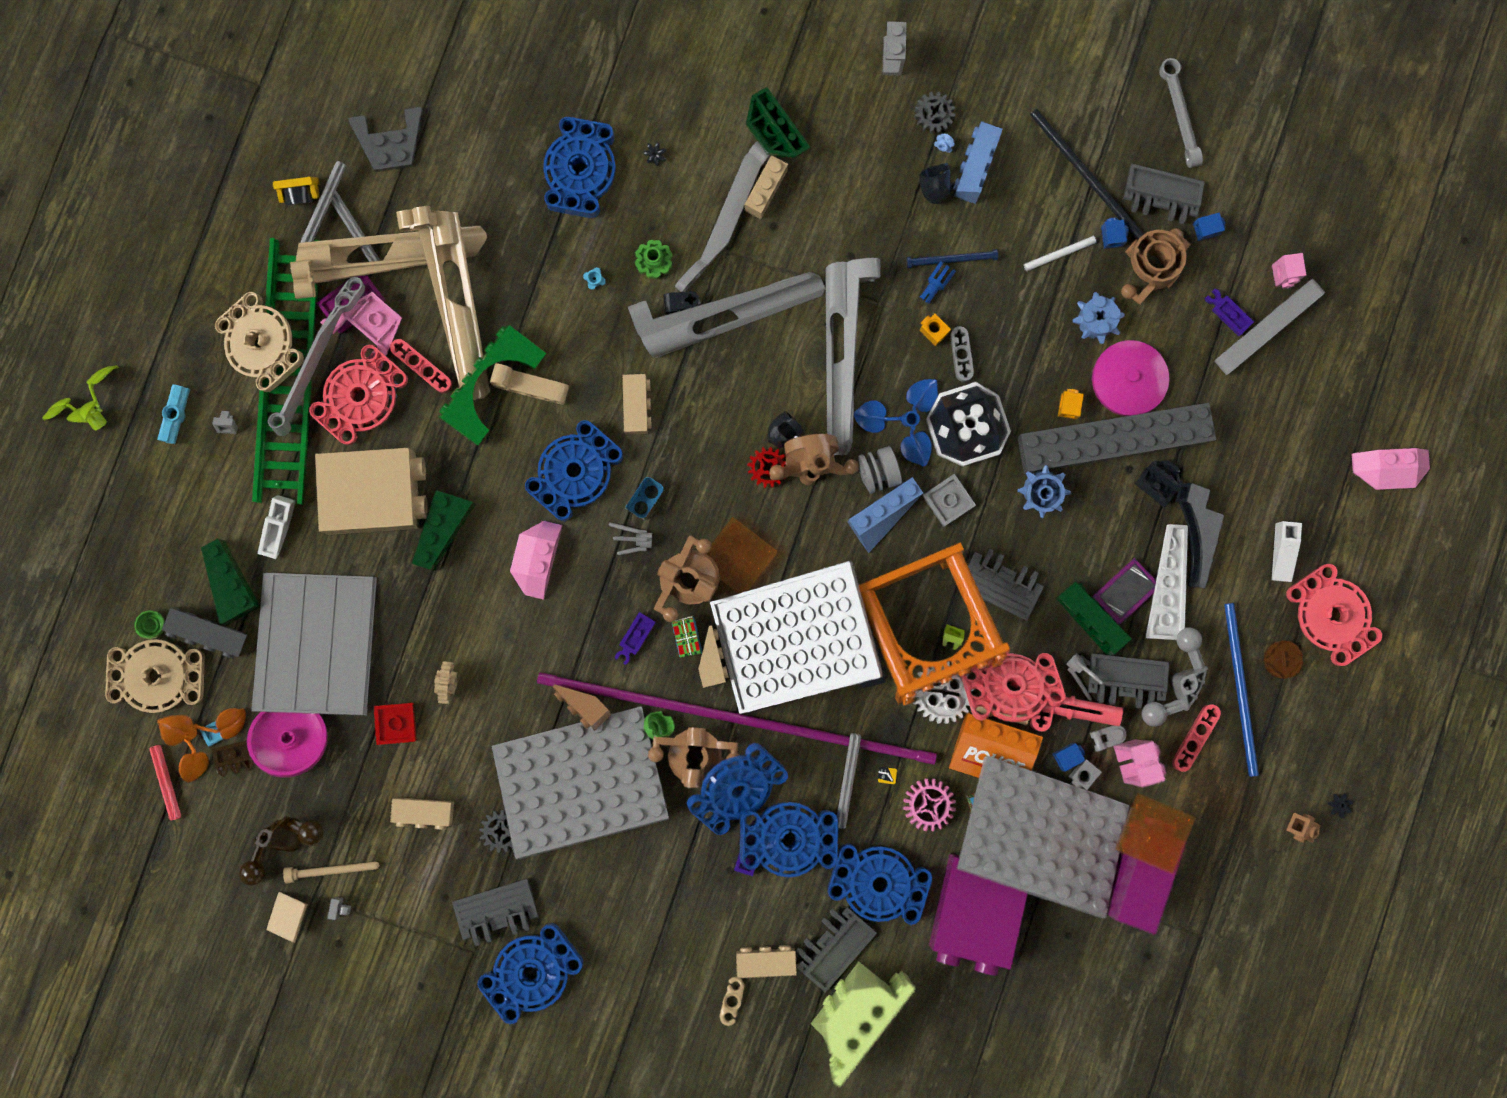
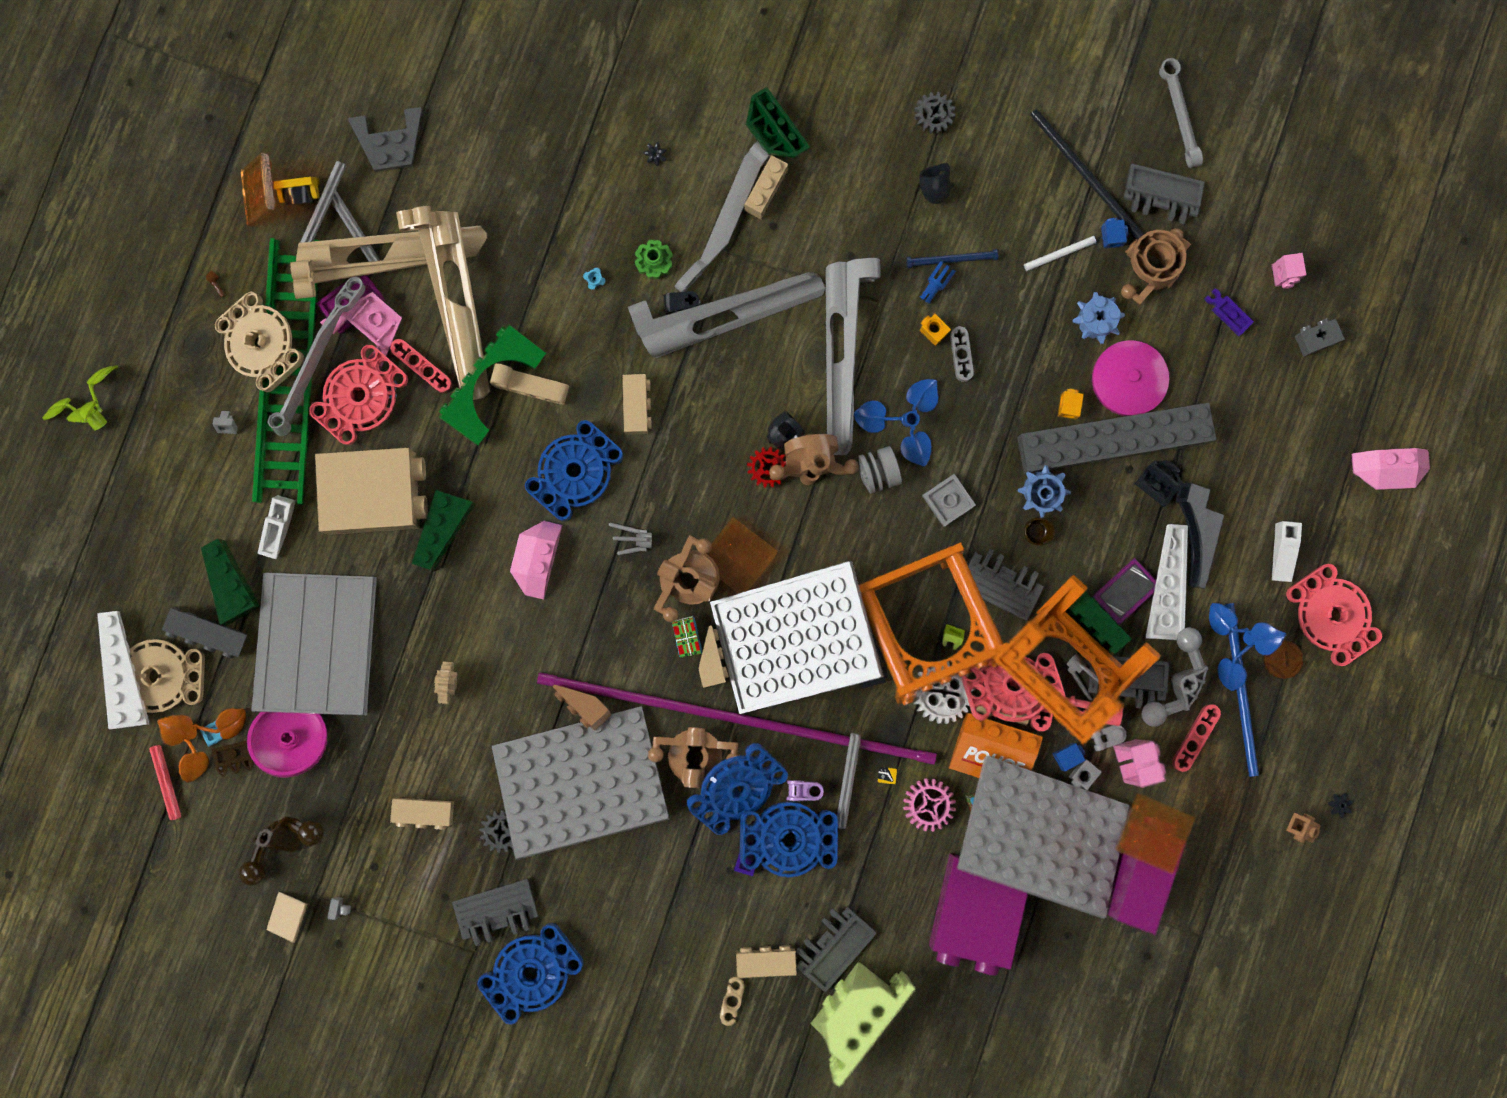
bright green hair [134,610,165,640] -> none
medium azure piece [157,384,190,444] -> none
tan piece [283,862,379,883] -> none
red plate [374,703,417,745] -> none
blue piece [543,117,616,218] -> none
dark purple plate [615,612,656,665] -> none
dark azure piece [626,477,664,520] -> none
bright green hair [643,711,675,739] -> none
blue piece [827,843,932,925] -> none
medium blue wedge [847,477,923,553] -> none
light grey panel [882,21,906,76] -> none
black piece [926,382,1011,466] -> none
light blue plate [934,134,954,153] -> none
medium blue wedge [953,121,1002,204] -> none
blue brick [1193,213,1225,241] -> none
light grey beam [1214,278,1325,375] -> none
none -> white wing [97,611,149,729]
none -> reddish brown hand [206,270,225,297]
none -> clear orange plate [241,153,276,226]
none -> lavender piece [787,780,824,801]
none -> orange arch [994,574,1161,744]
none -> dark brown hair [1023,517,1055,546]
none -> blue plant [1209,603,1286,691]
none -> dark grey brick [1295,318,1345,357]

